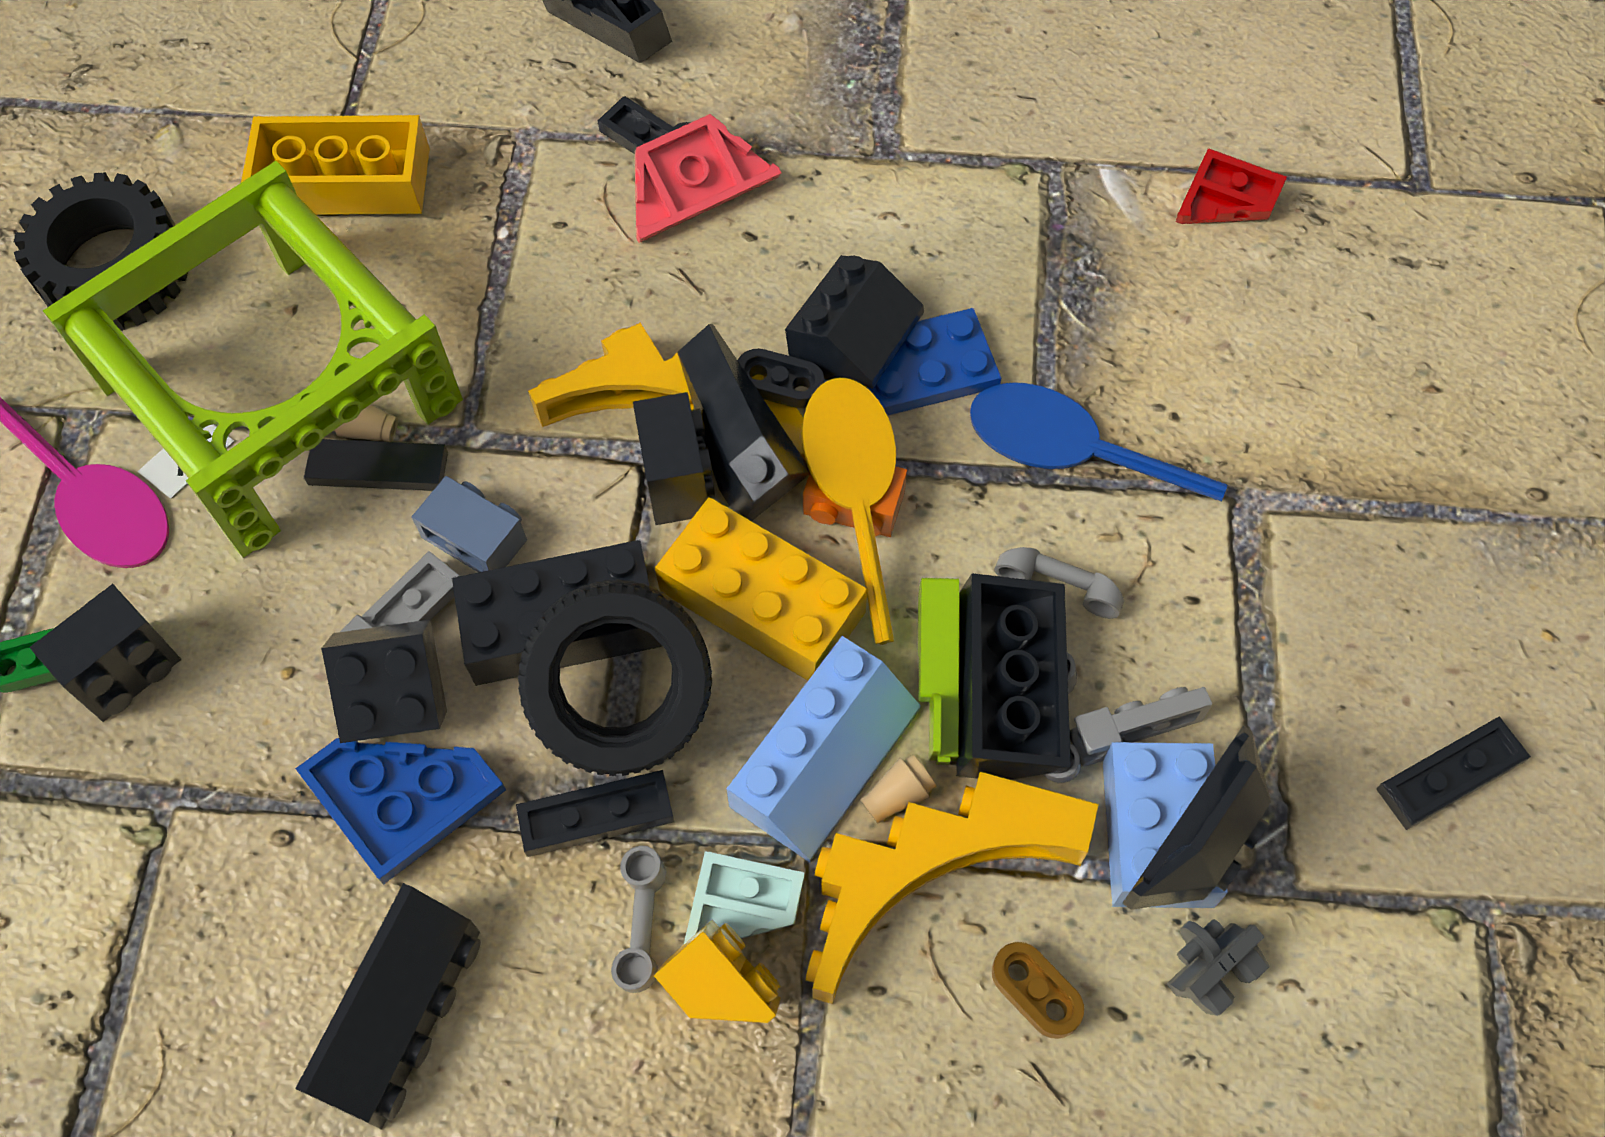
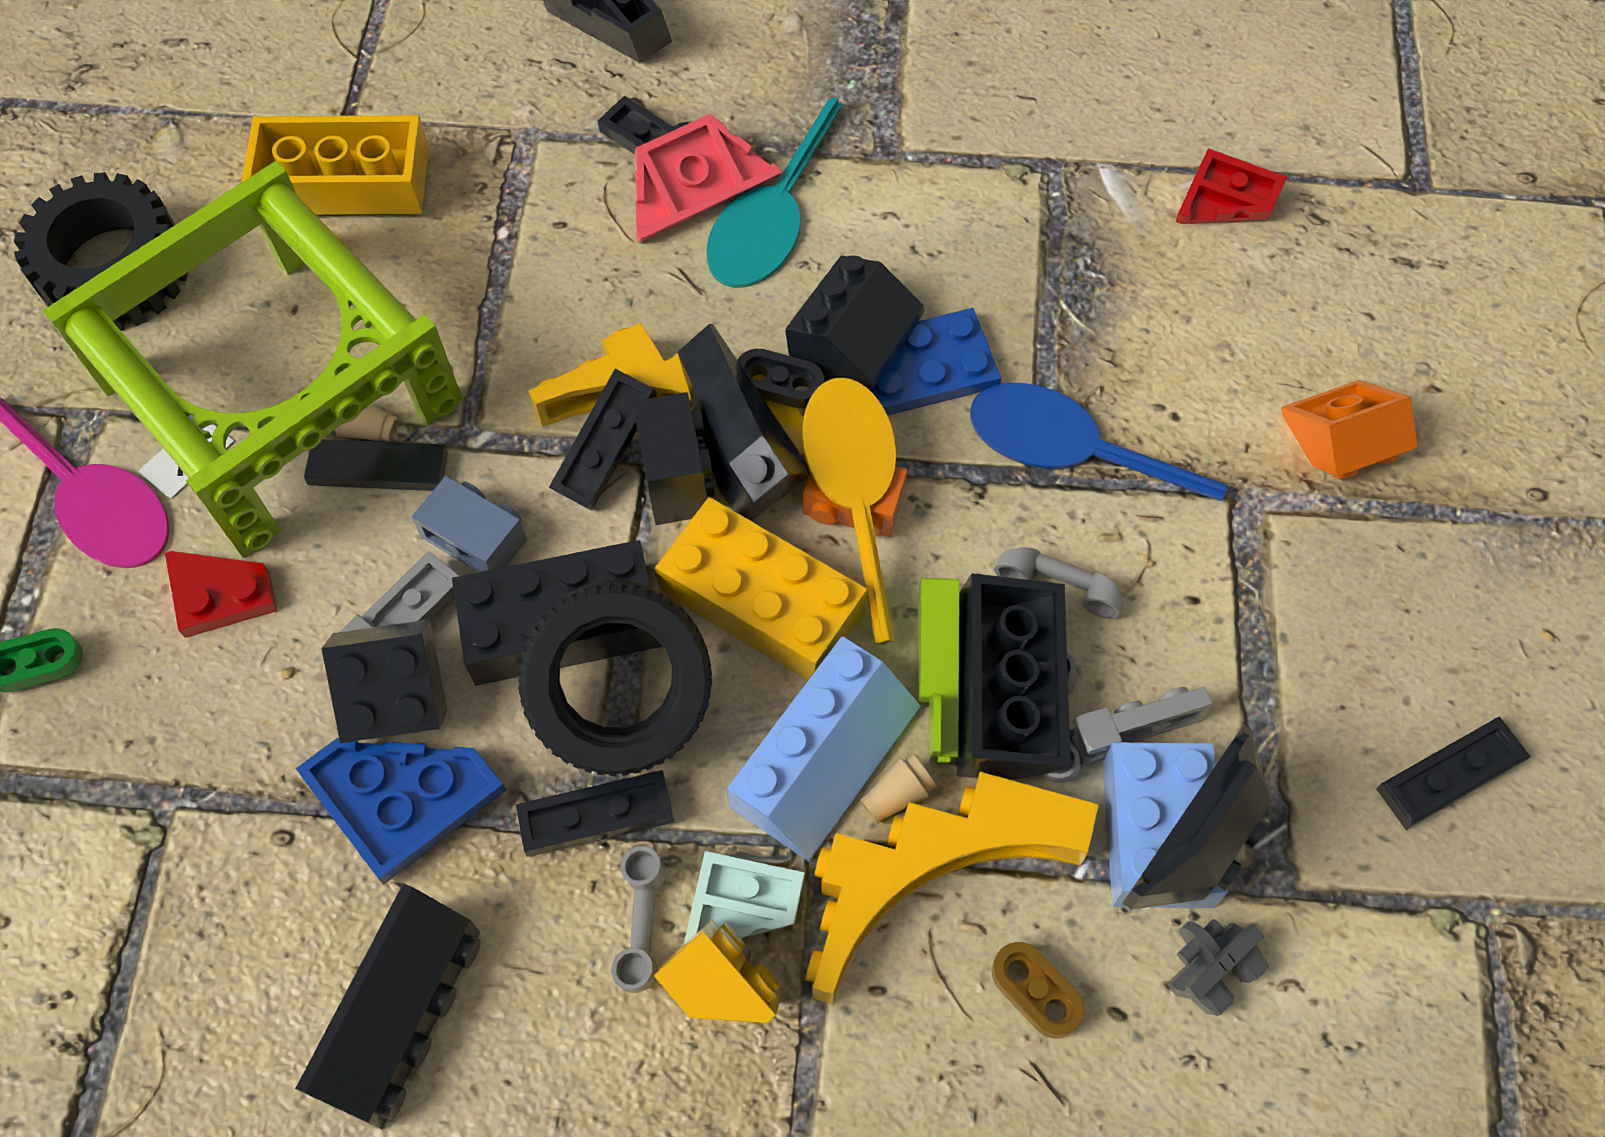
black brick [29,583,182,722] -> none
none -> red wing [165,551,278,638]
none -> black plate [549,368,657,511]
none -> teal piece [706,97,843,288]
none -> orange slope [1281,380,1418,478]

